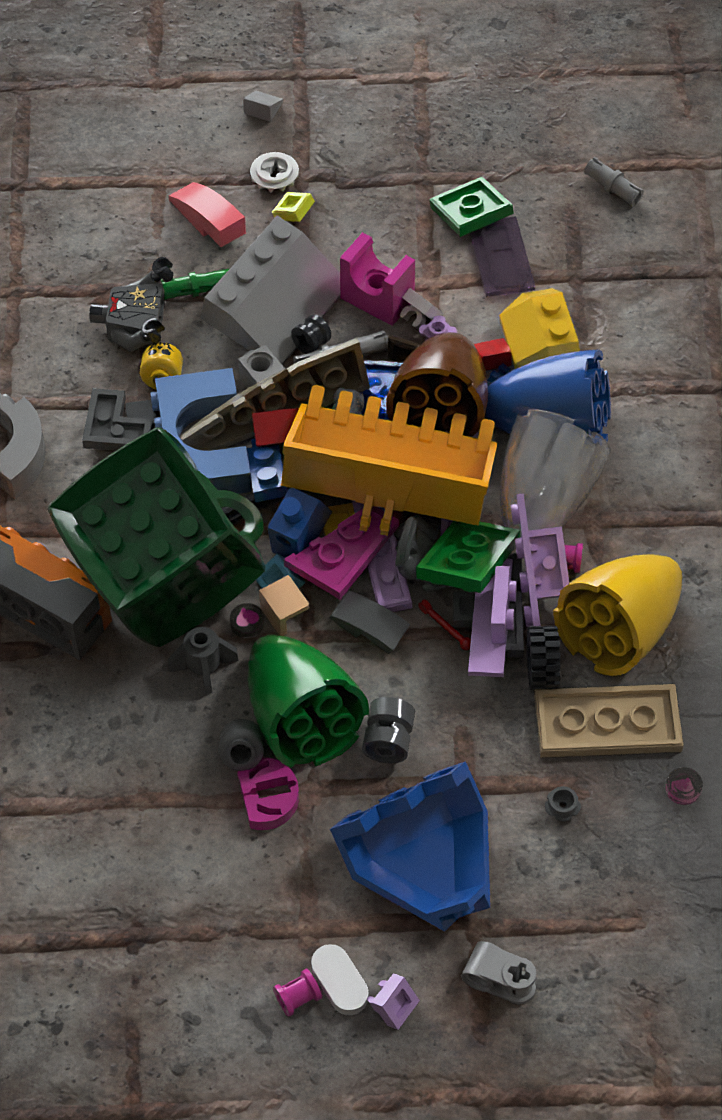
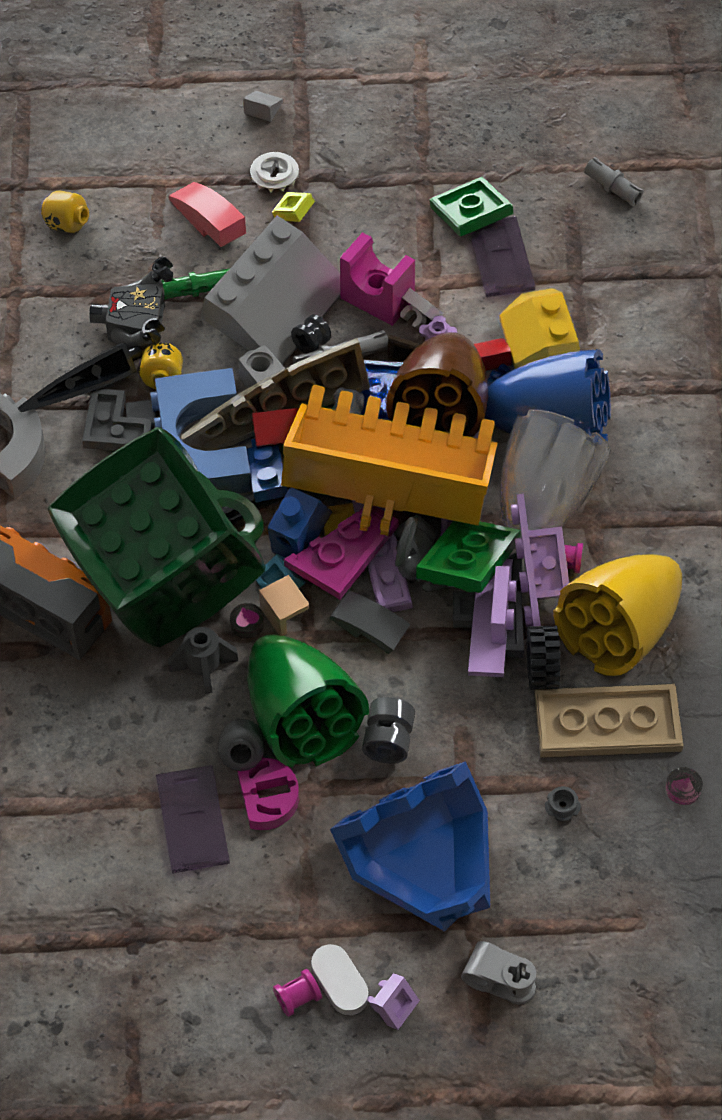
red hinge [418,599,471,650] -> none
none -> black piece [18,343,143,412]
none -> yellow head [41,191,89,233]
none -> clear purple piece [156,765,230,874]

